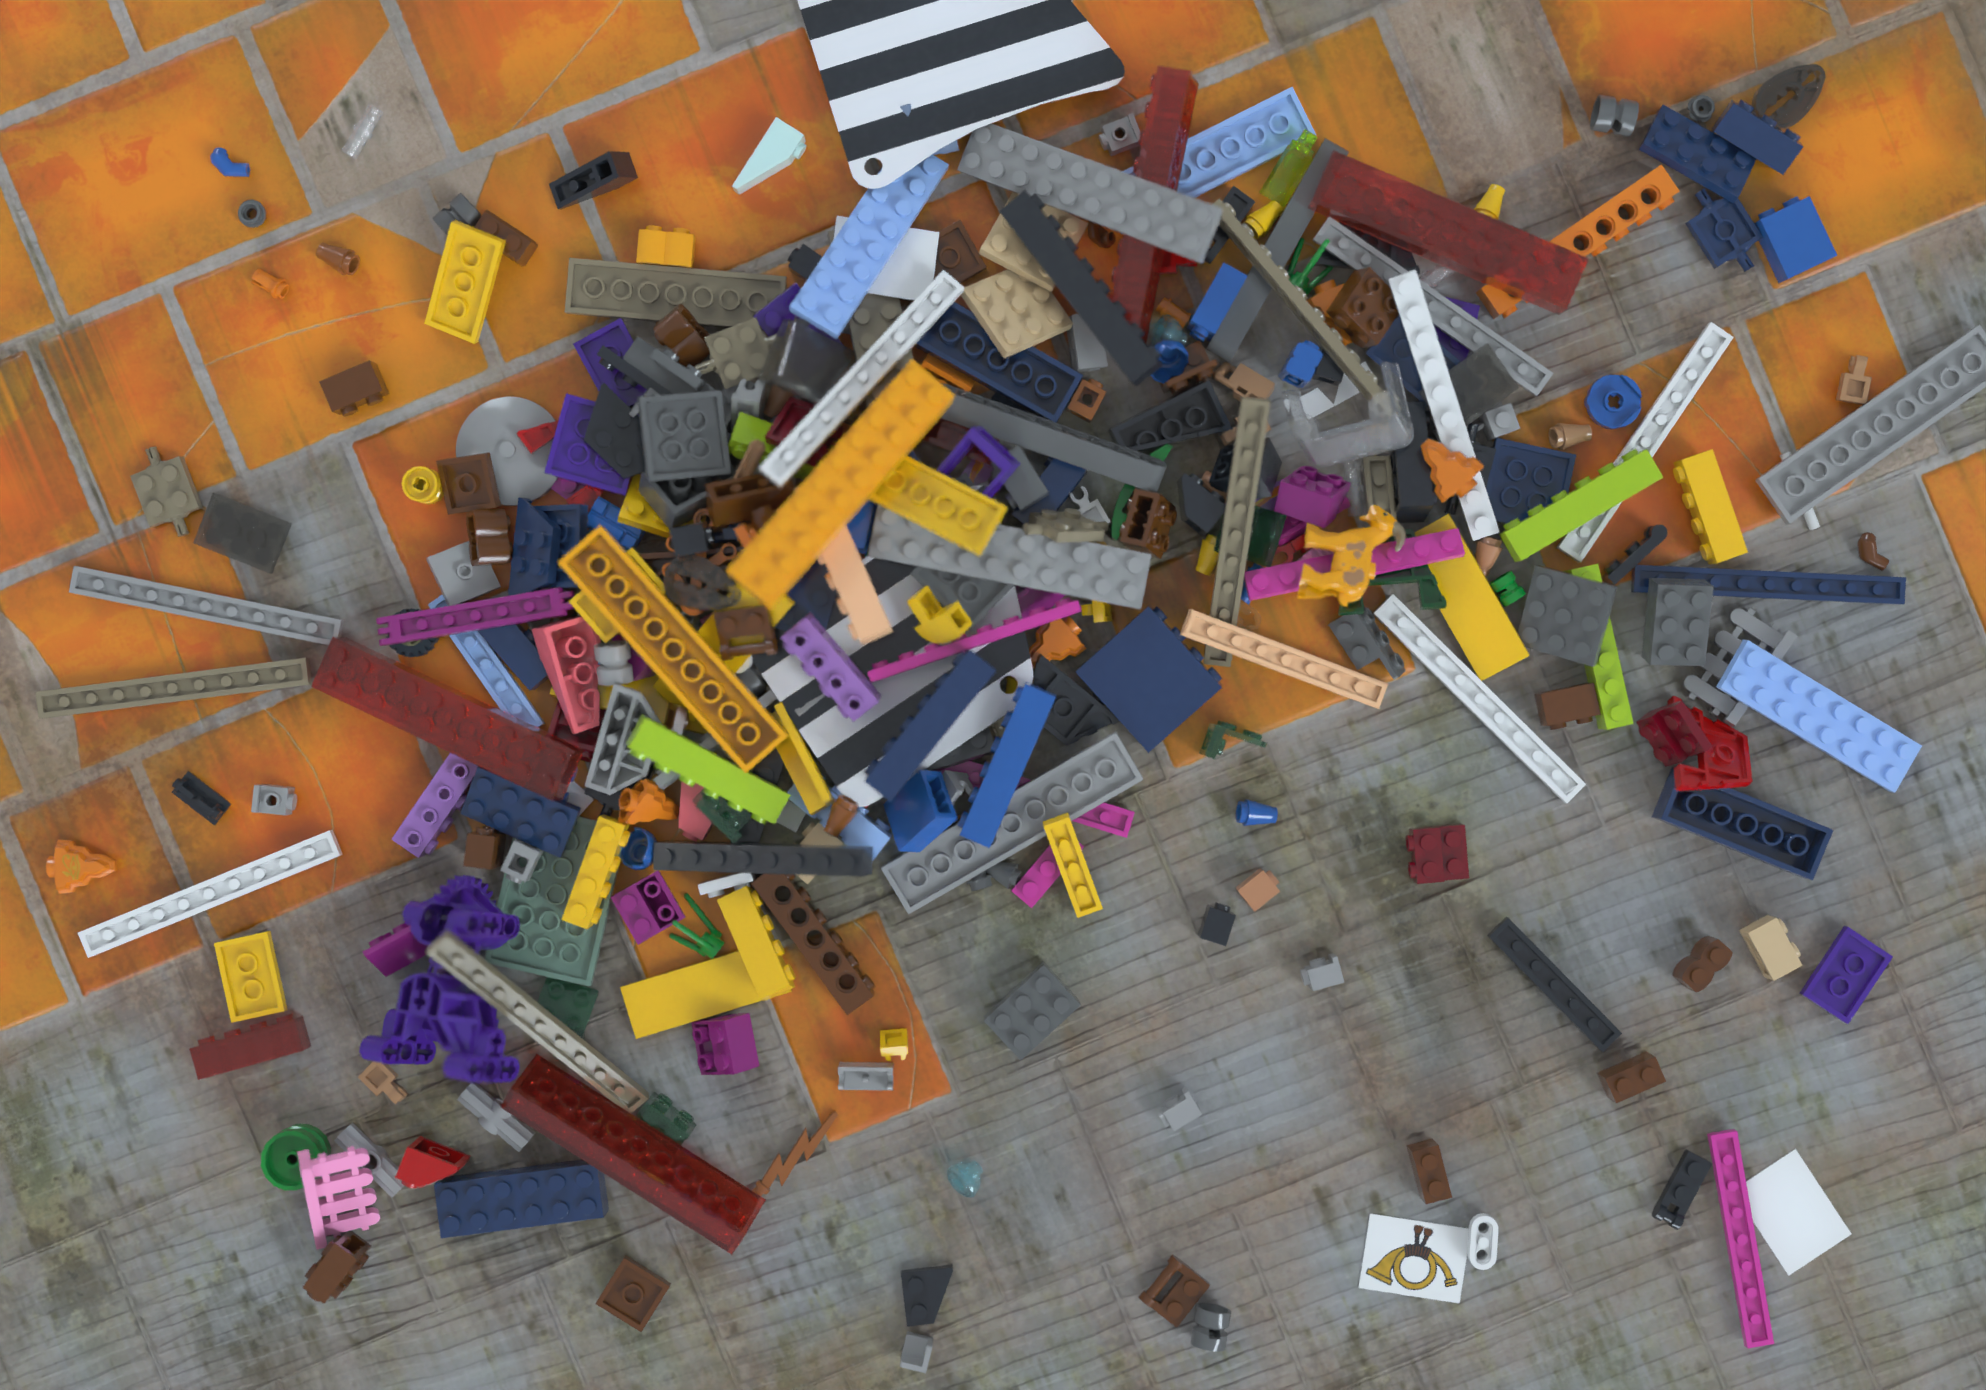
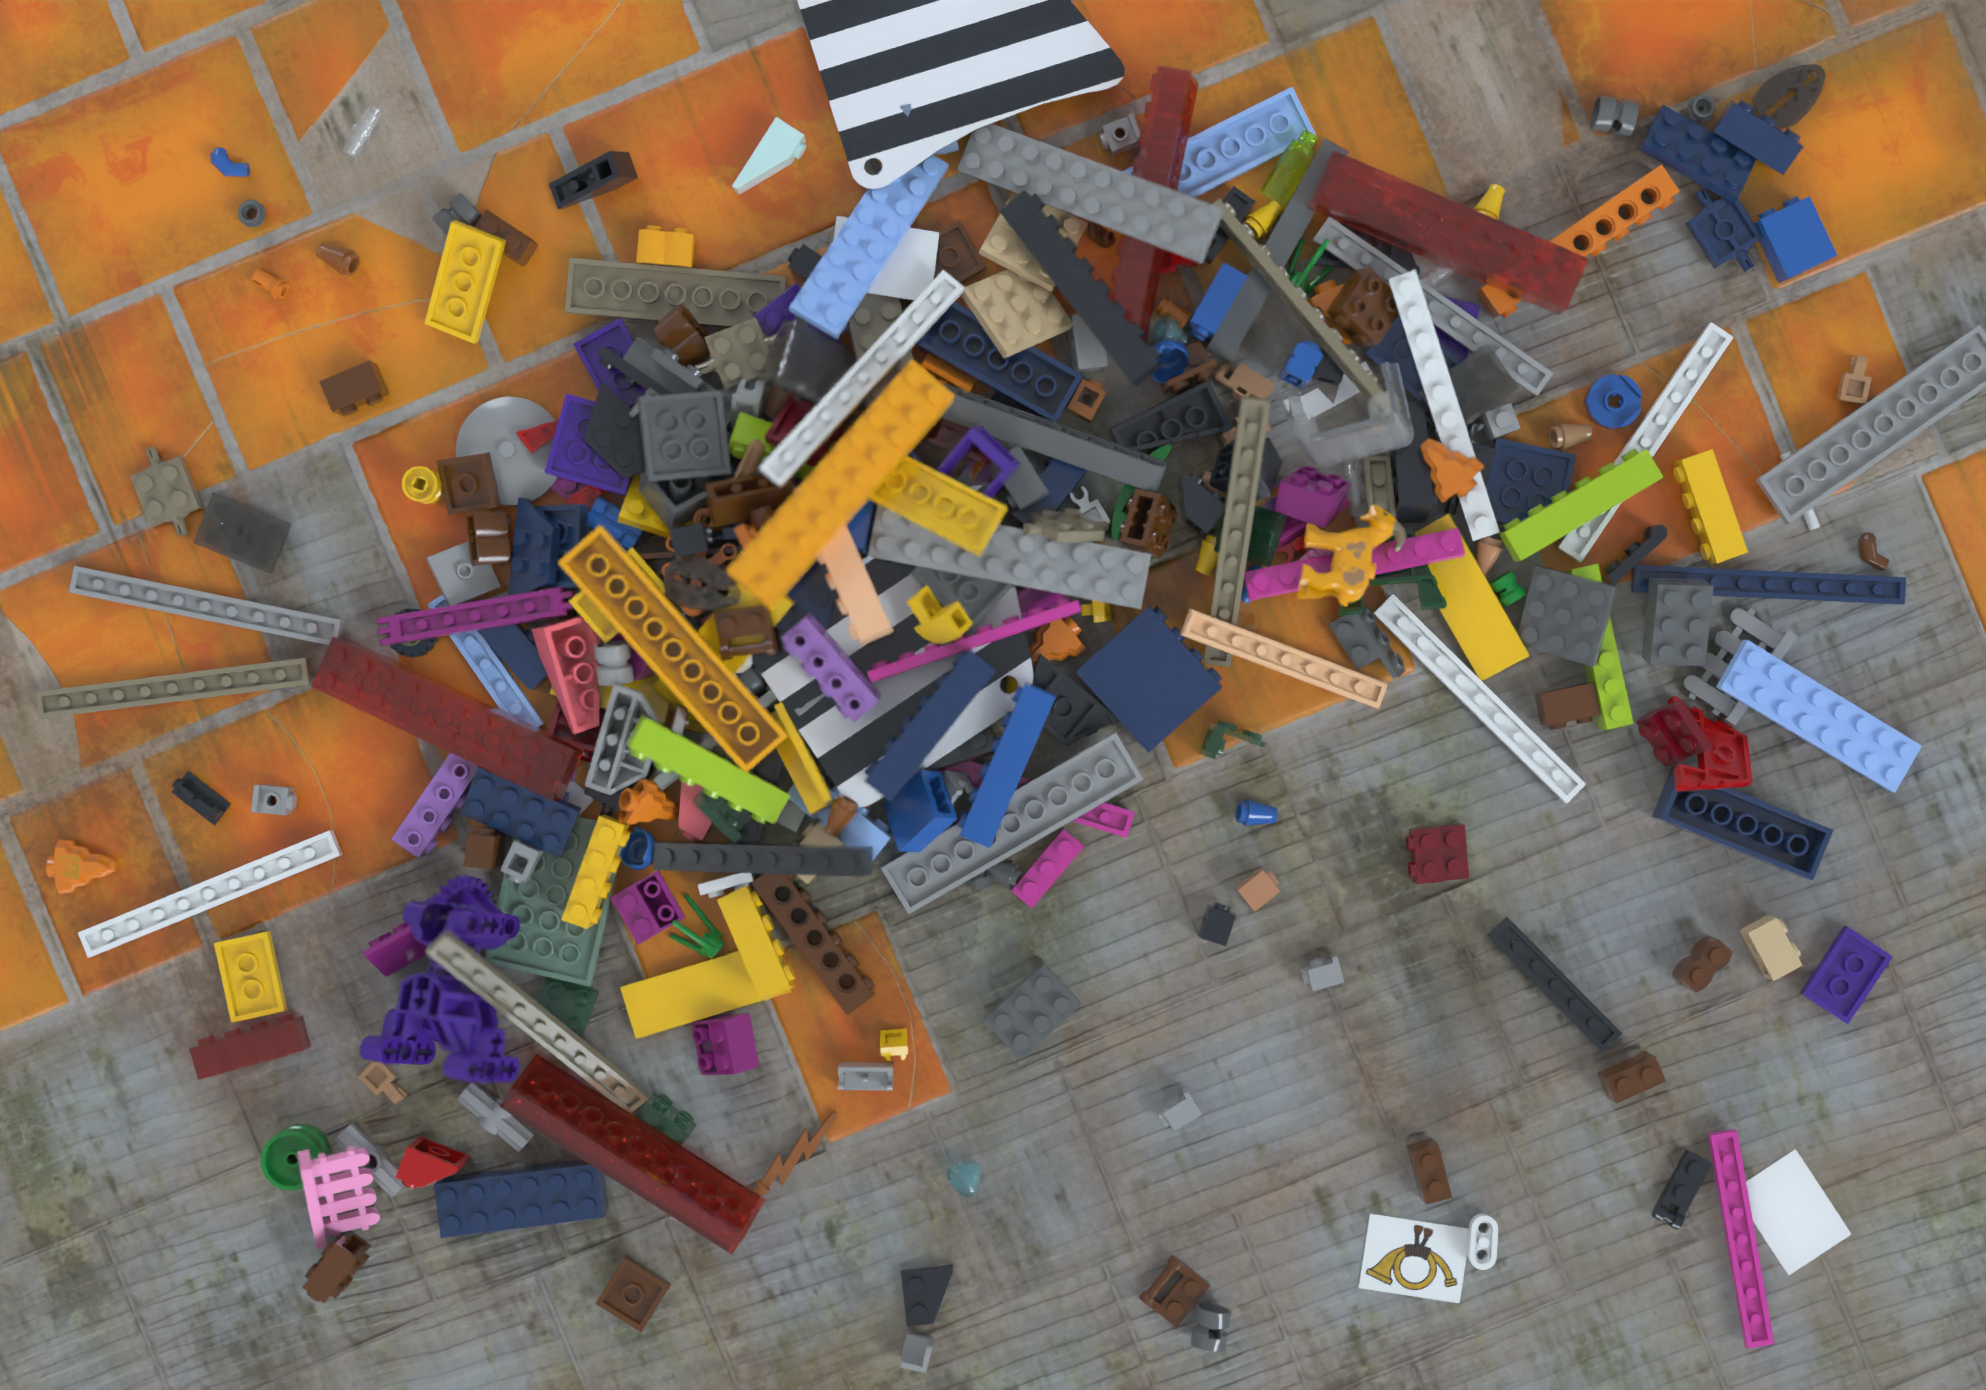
yellow plate [1042,813,1103,918] -> none

